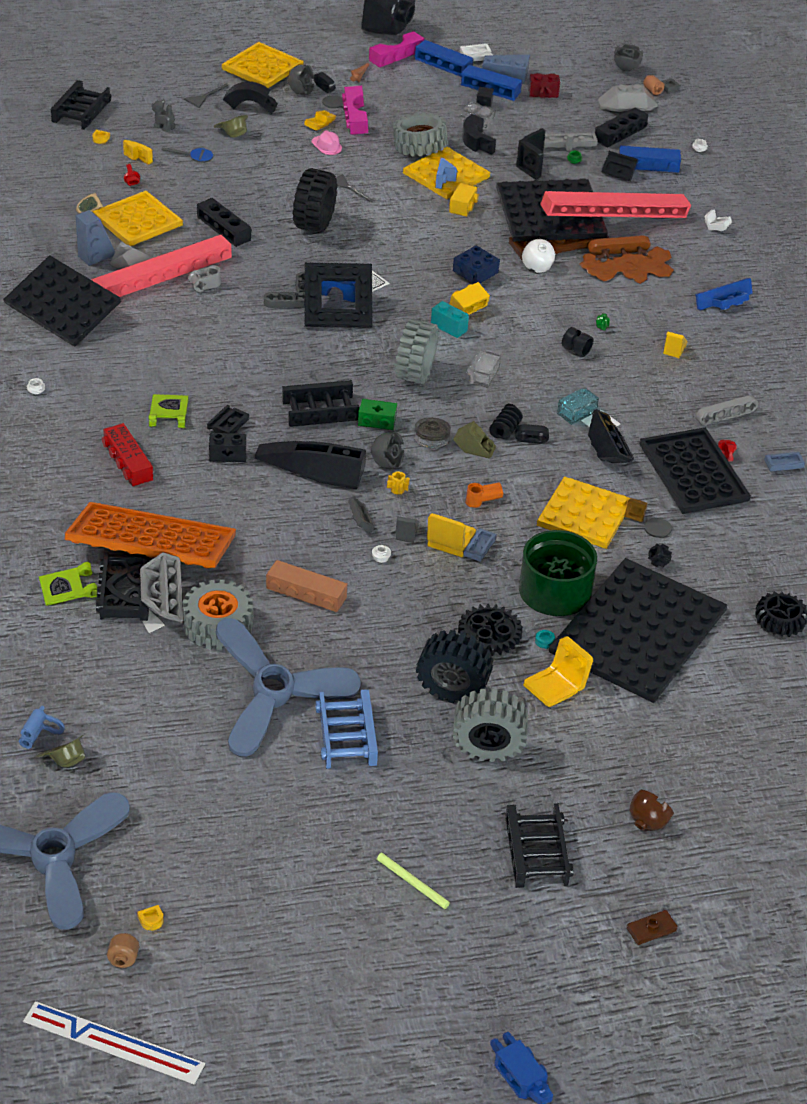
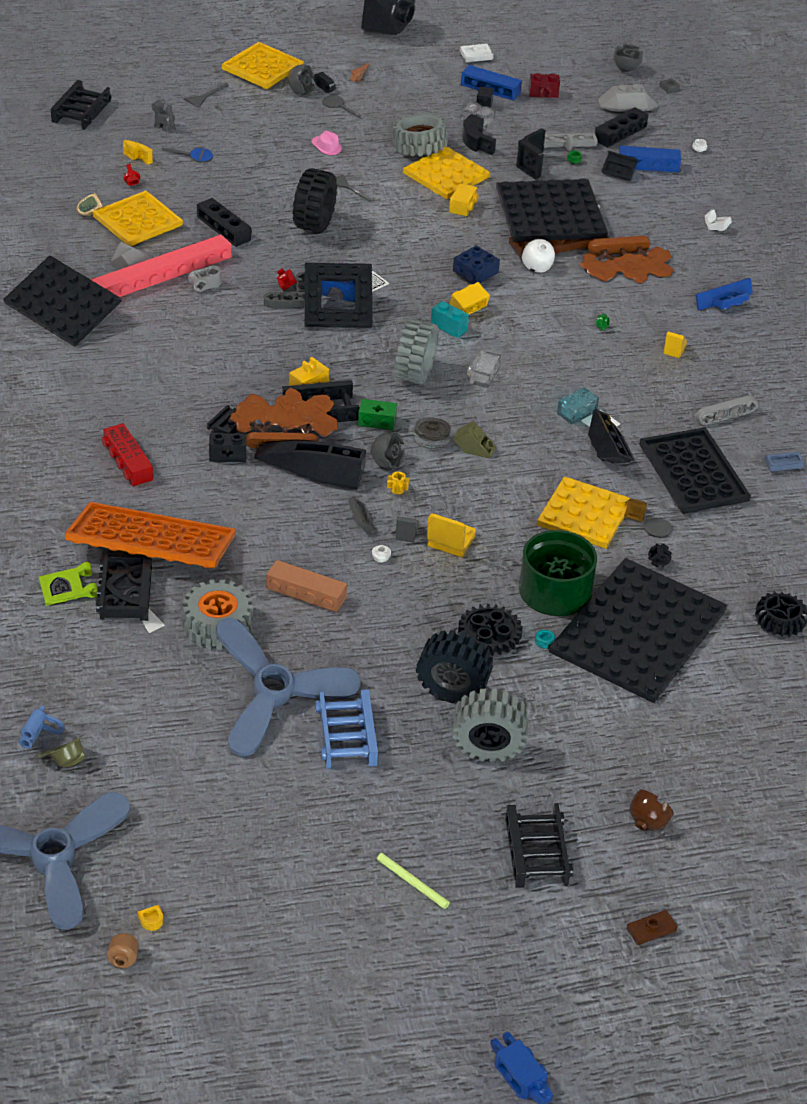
white sticker [23,1001,206,1084] -> none
white plate [27,378,45,394] -> none
sand blue wedge [75,210,115,266] -> none
yellow tile [92,130,110,144] -> none
light grey wedge [140,552,183,622] -> none
lime flag [149,394,189,428] -> none
olive piece [214,115,248,137] -> none
black arch [223,82,278,114] -> none
yellow slope [304,110,336,130] -> none
dark pink arch [342,85,368,135] -> none
dark pink arch [369,31,424,68] -> none
blue brick [415,40,473,77] -> none
medium blue slope [436,158,457,189] -> none
sand blue plate [463,528,497,562] -> none
orange piece [465,482,503,508] -> none
sand blue wedge [482,55,530,84] -> none
black piece [489,403,523,439] -> none
black beam [515,424,549,444] -> none
yellow piece [523,636,593,707] -> none
coral brick [540,191,691,218] -> none
black wheel [562,327,594,357] -> none
nougat brick [643,75,664,95] -> none
red piece [718,440,737,461] -> none
none -> dark orange plant [230,387,338,448]
none -> red tile [276,268,297,291]
none -> yellow brick [289,357,329,386]

